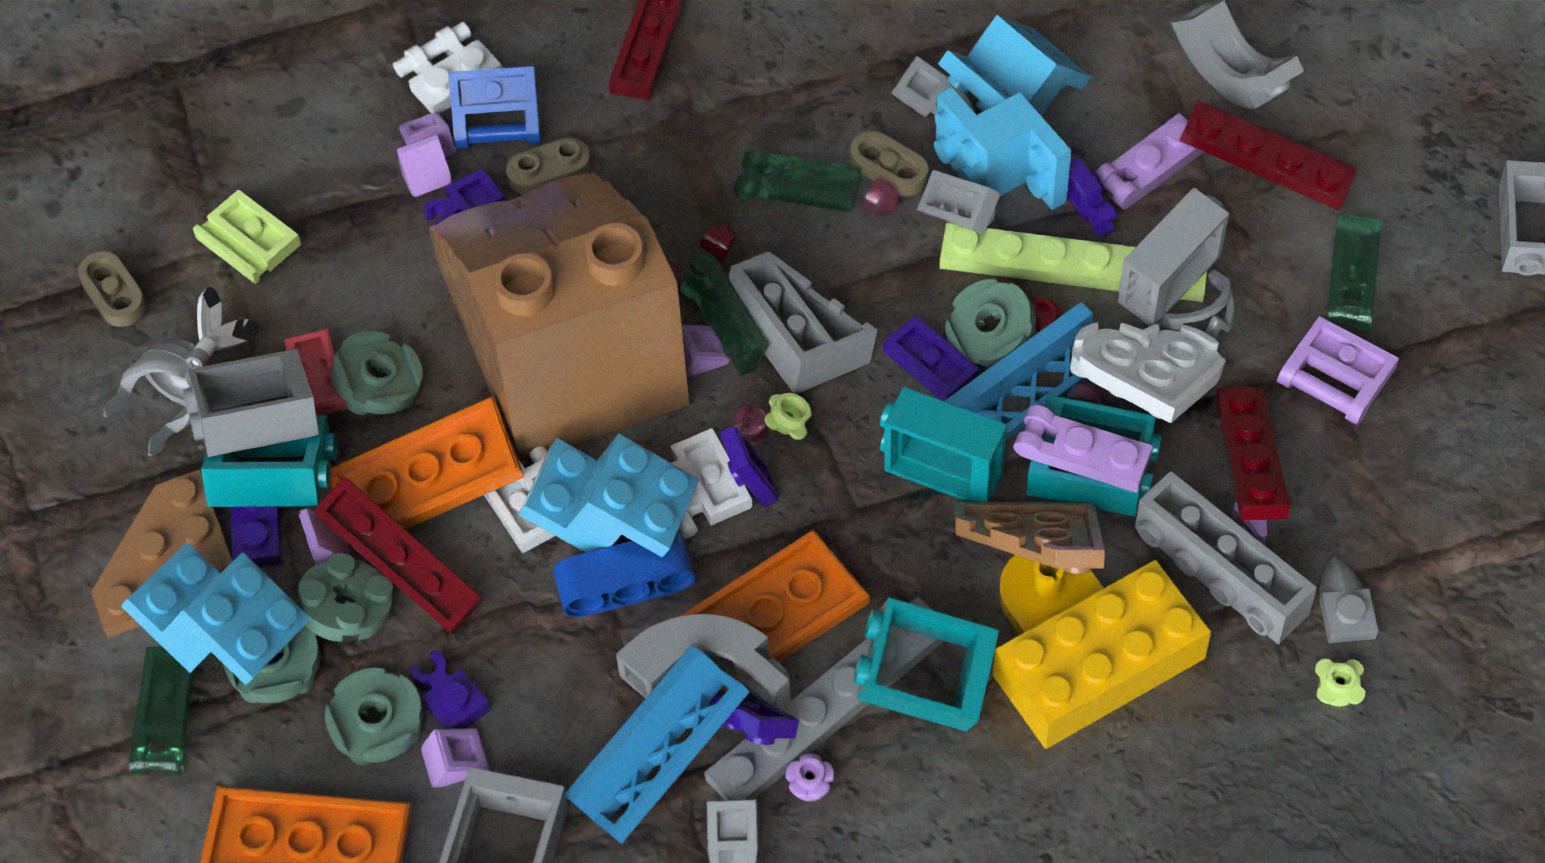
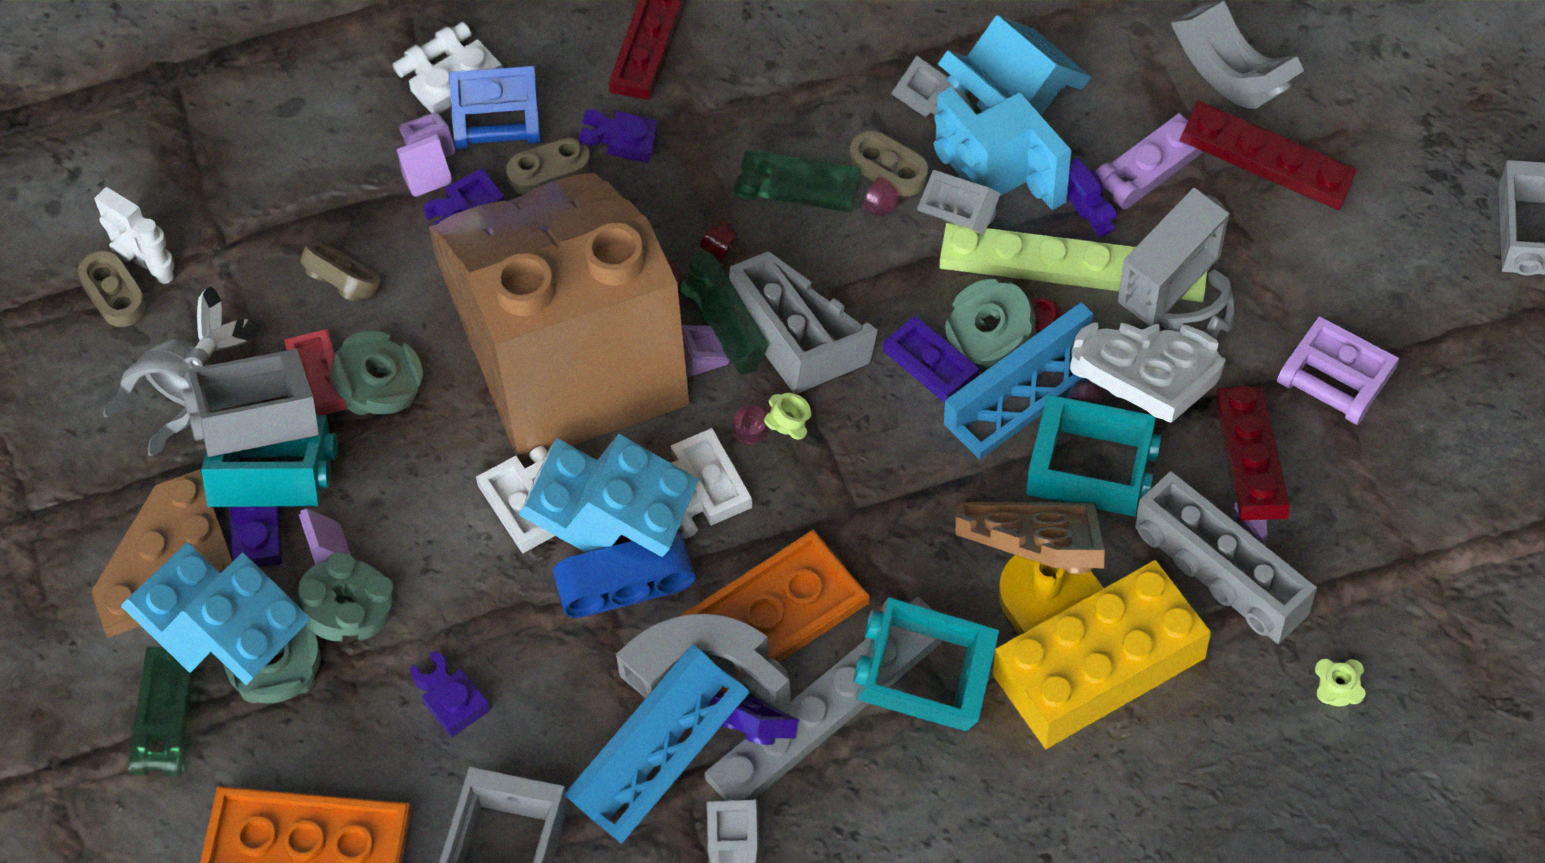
yellowish green plate [193,189,301,284] -> none
dark red plate [313,476,484,635] -> none
sand green plate [325,668,424,766] -> none
orange plate [330,396,525,551] -> none
lavender slope [421,728,490,788] -> none
dark purple plate [719,426,779,507] -> none
lavender plate [786,754,834,801] -> none
teal window [880,387,1007,502] -> none
lavender plate [1013,405,1153,493] -> none
light grey plate [1319,556,1378,644] -> none
clear green plate [1324,214,1382,331] -> none
none -> white plate [94,187,175,284]
none -> dark tan plate [300,242,381,302]
none -> dark purple plate [579,109,657,164]

